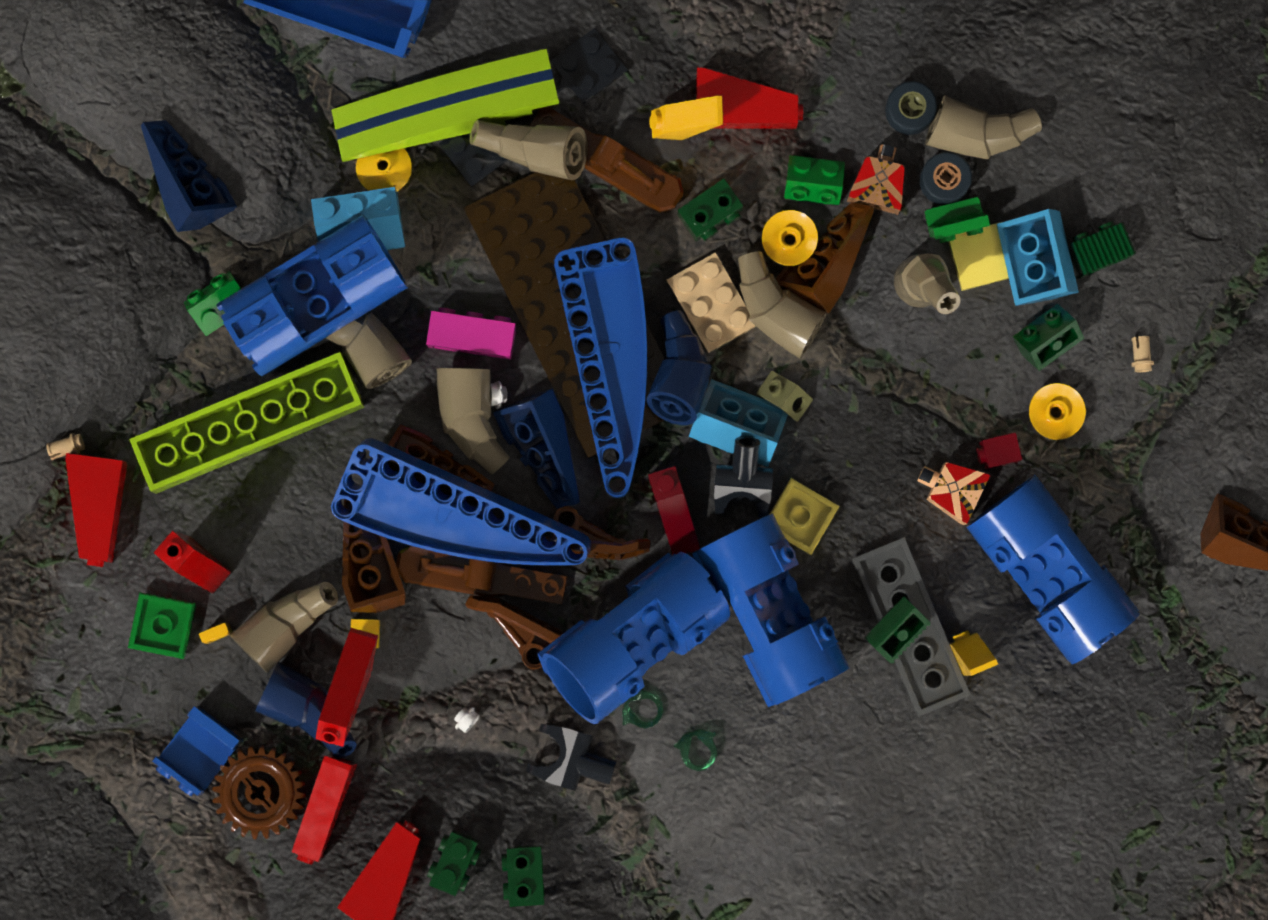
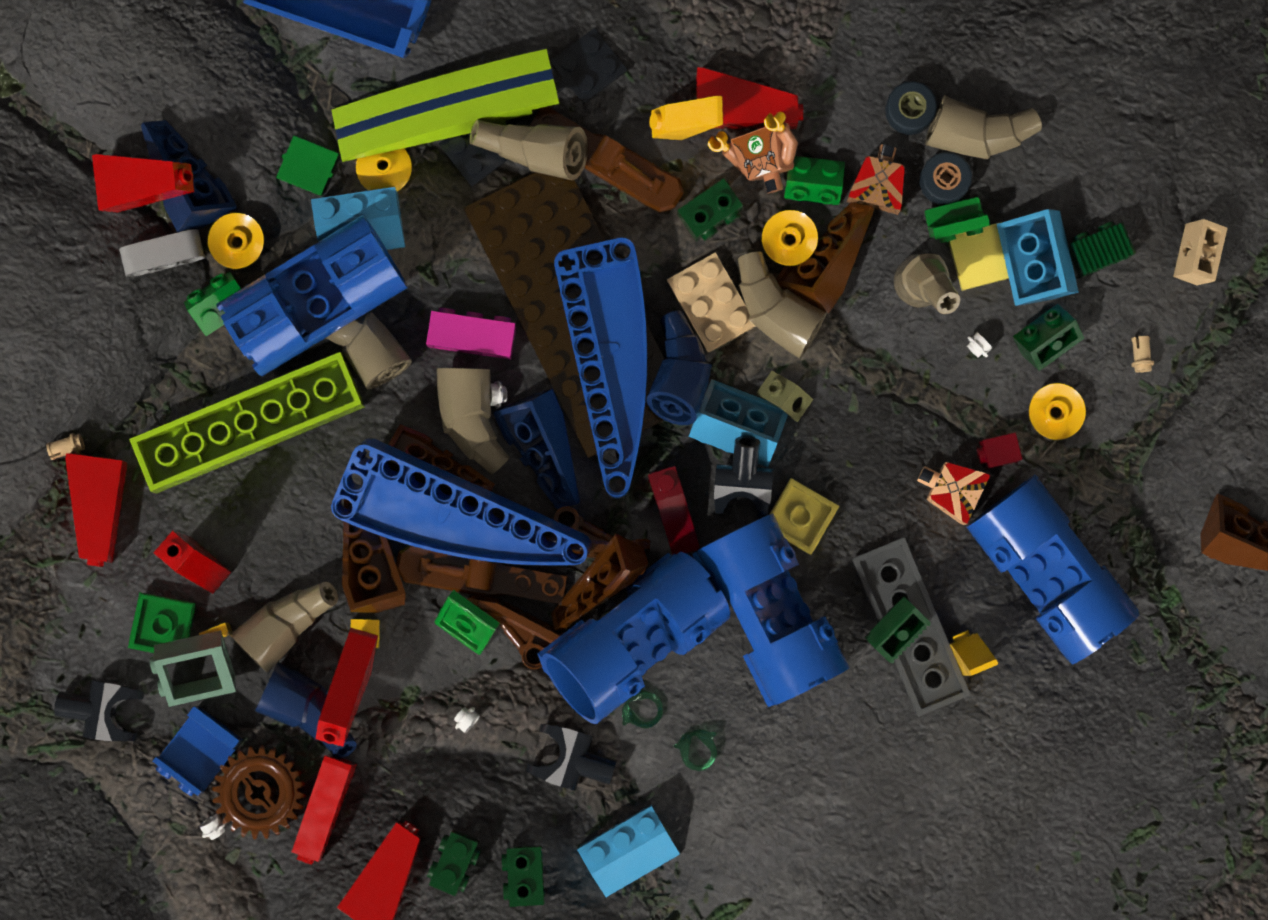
none -> black connector [54,680,144,741]
none -> red slope [92,154,194,213]
none -> light grey beam [119,229,205,277]
none -> sand green window [150,630,236,707]
none -> white plate [199,814,226,840]
none -> yellow dish [208,213,264,269]
none -> green piece [276,136,339,197]
none -> green plate [434,590,500,655]
none -> reddish brown wedge [551,534,648,633]
none -> dark azure slope [577,804,680,897]
none -> torso [708,112,798,193]
none -> white plate [967,332,992,358]
none -> tan brick [1173,219,1227,285]

